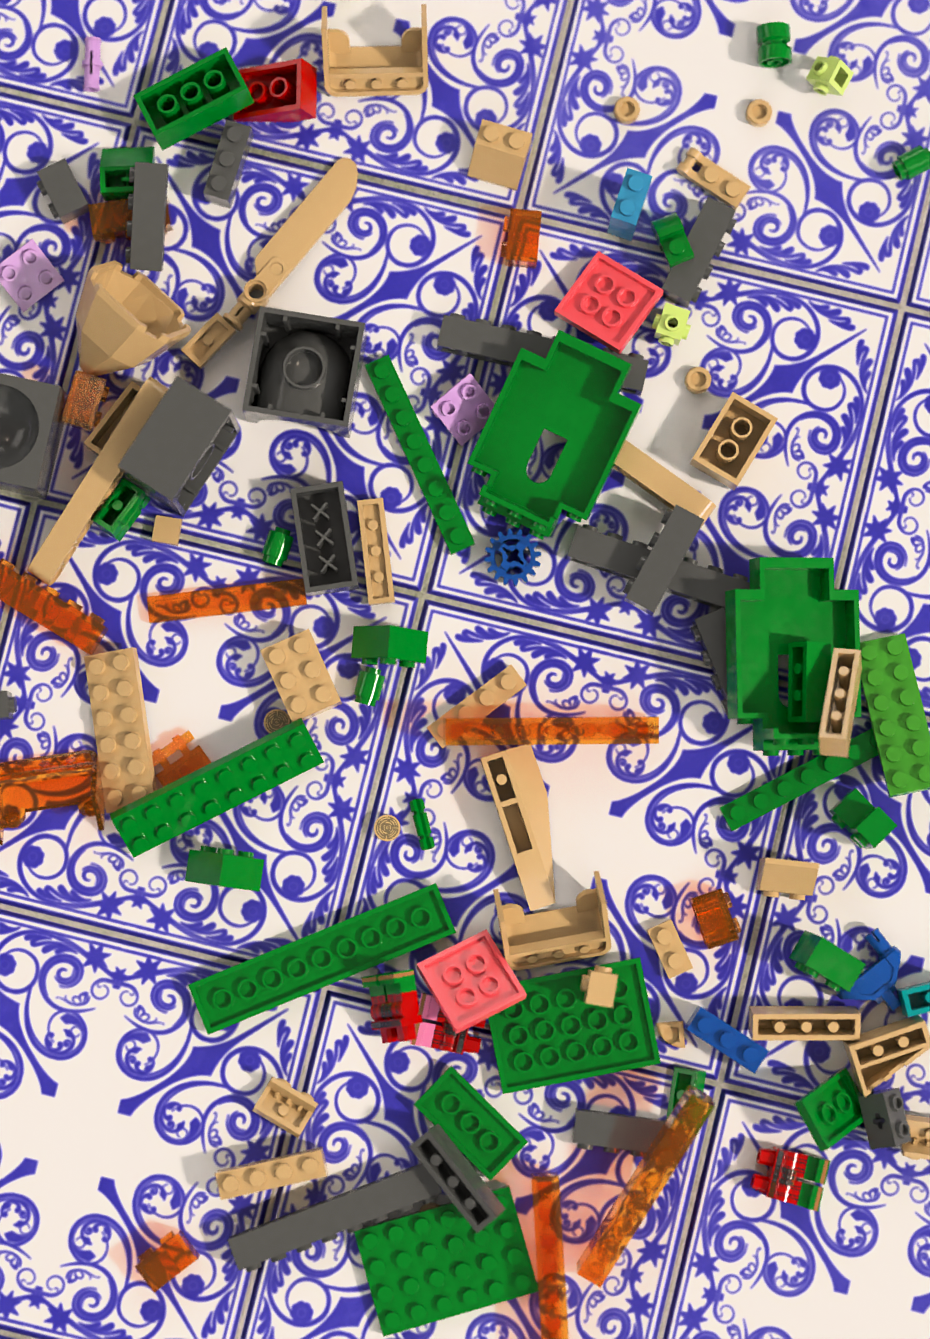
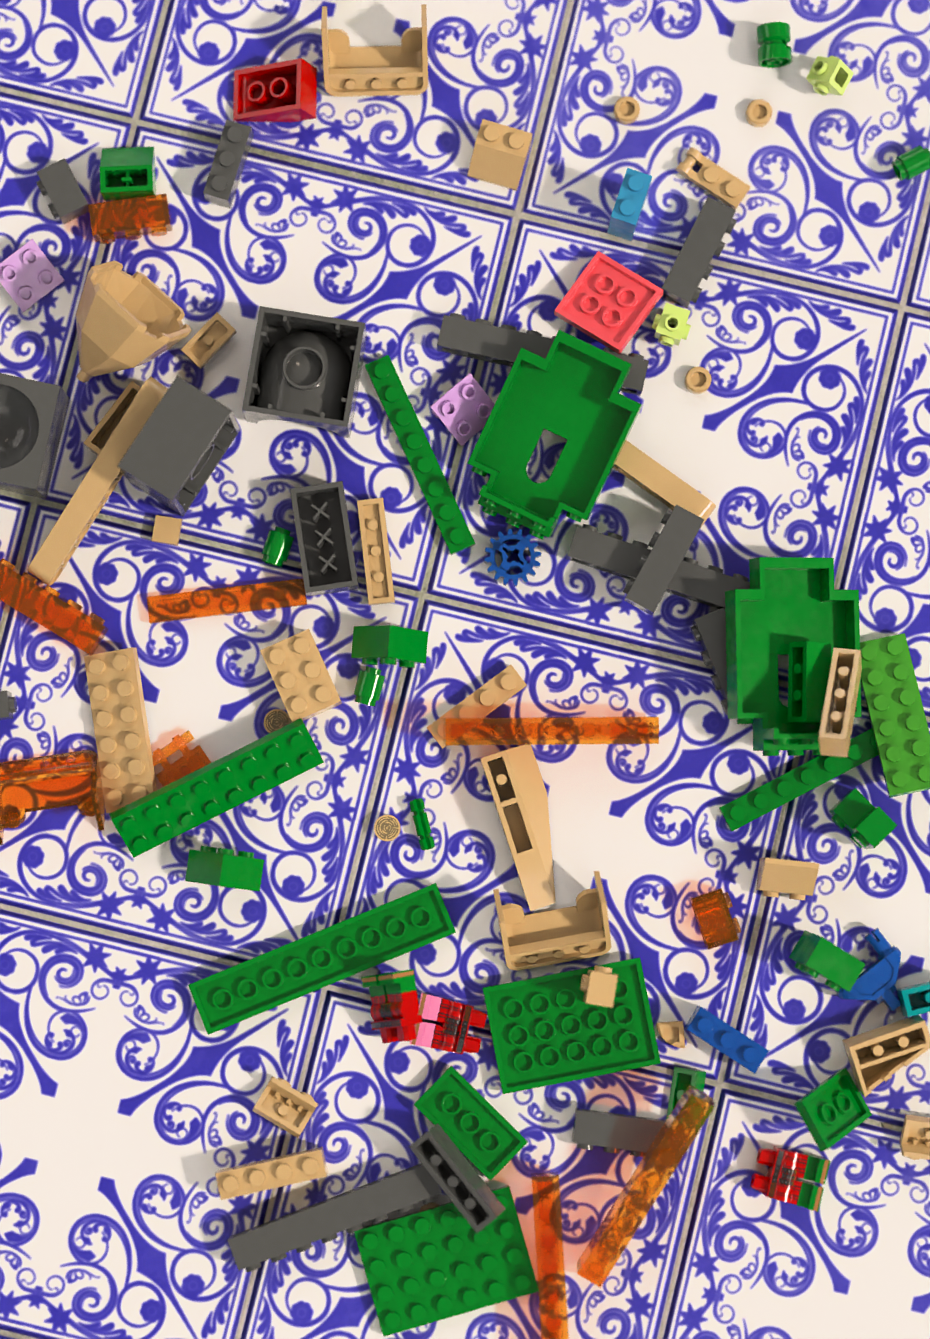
clear orange brick [60,370,110,432] -> none
lavender pin [82,37,103,92] -> none
green brick [92,478,151,542] -> none
dark grey brick [125,162,169,272] -> none
green brick [133,47,255,151] -> none
clear orange brick [135,1230,200,1293] -> none
tan piece [223,158,358,331] -> none
coral plate [416,929,527,1034] -> none
clear orange brick [501,208,542,269] -> none
tan plate [646,919,693,979] -> none
green brick [651,212,694,268] -> none
tan brick [690,392,778,490] -> none
tan brick [748,1006,861,1040] -> none
dark grey brick [858,1088,912,1150] -> none

